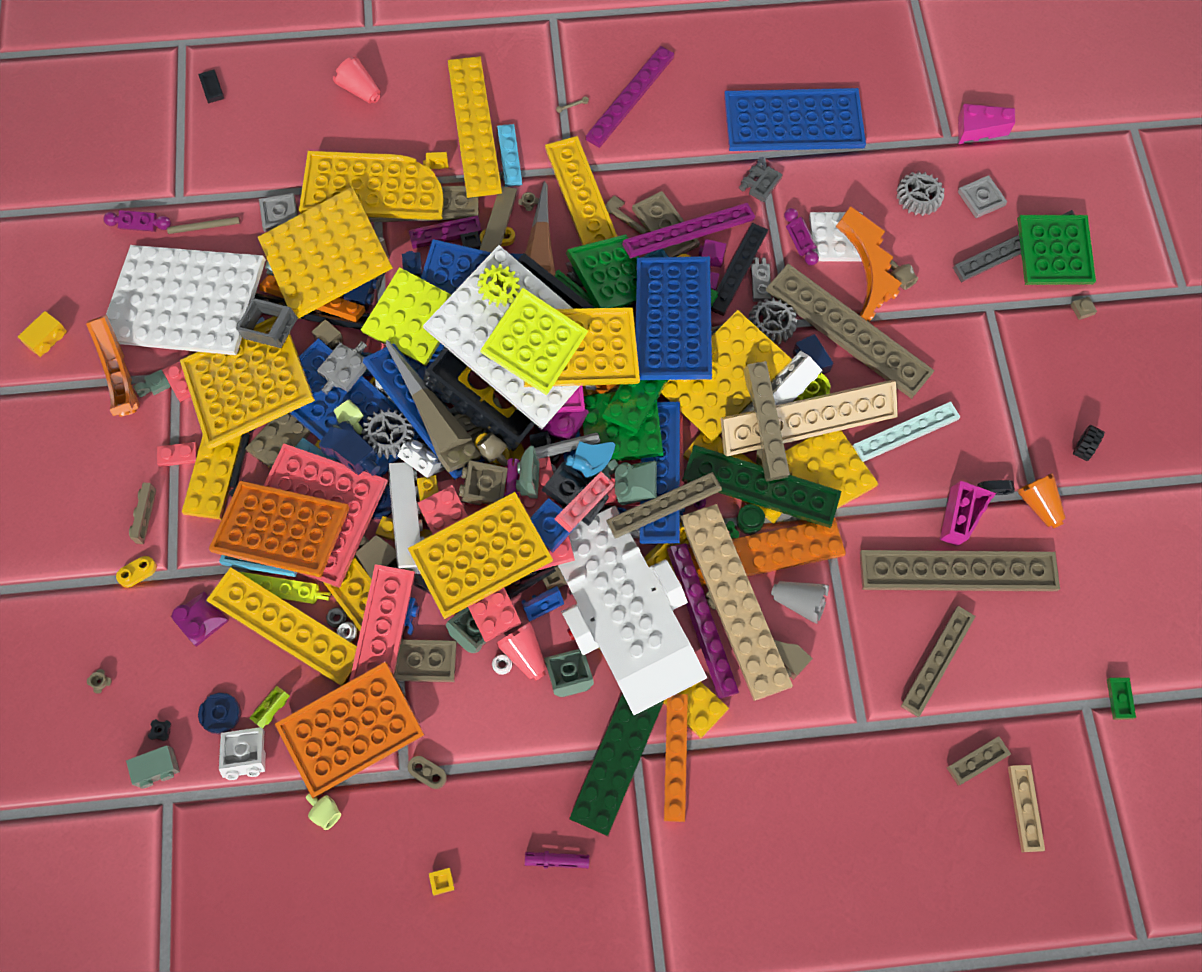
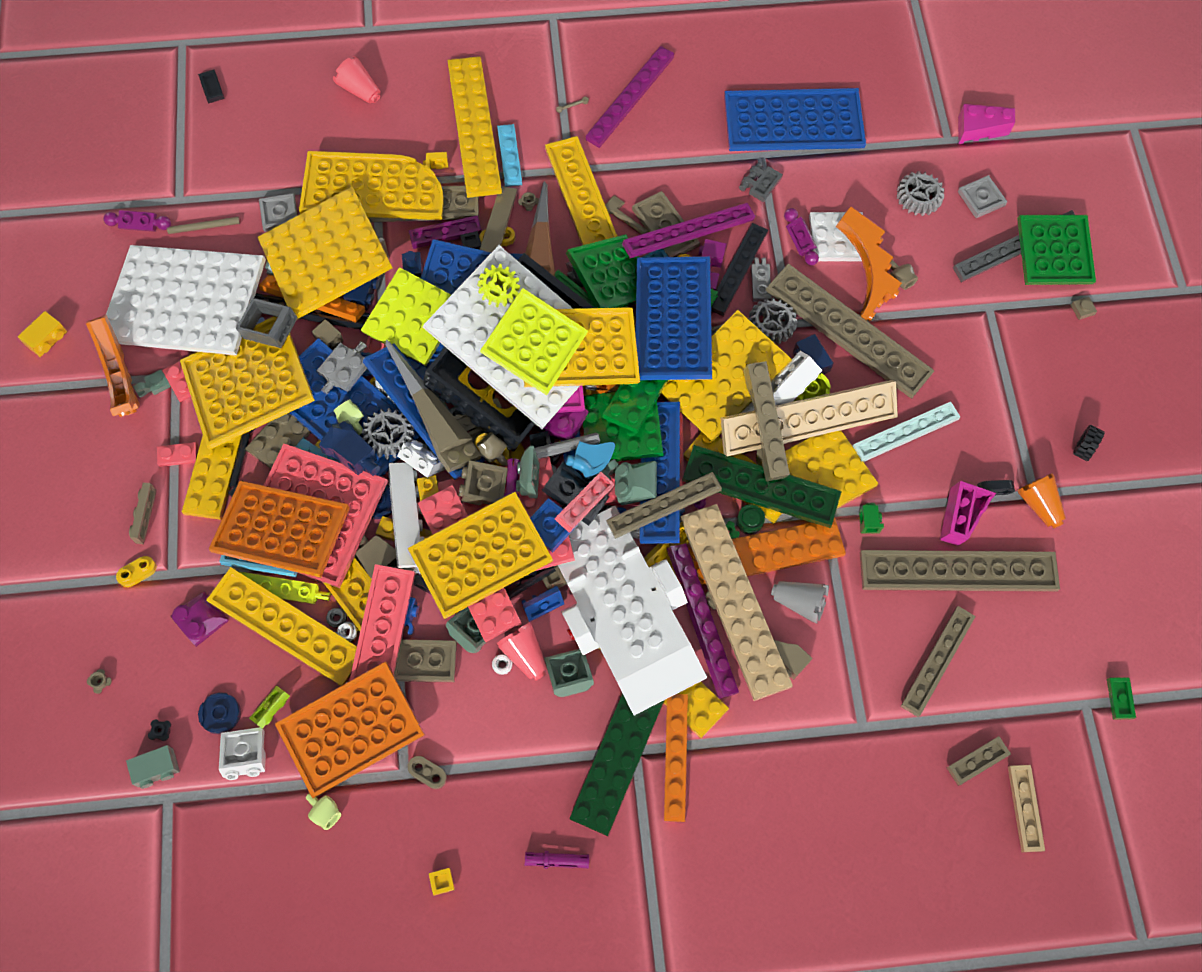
none -> green brick [859,503,884,534]

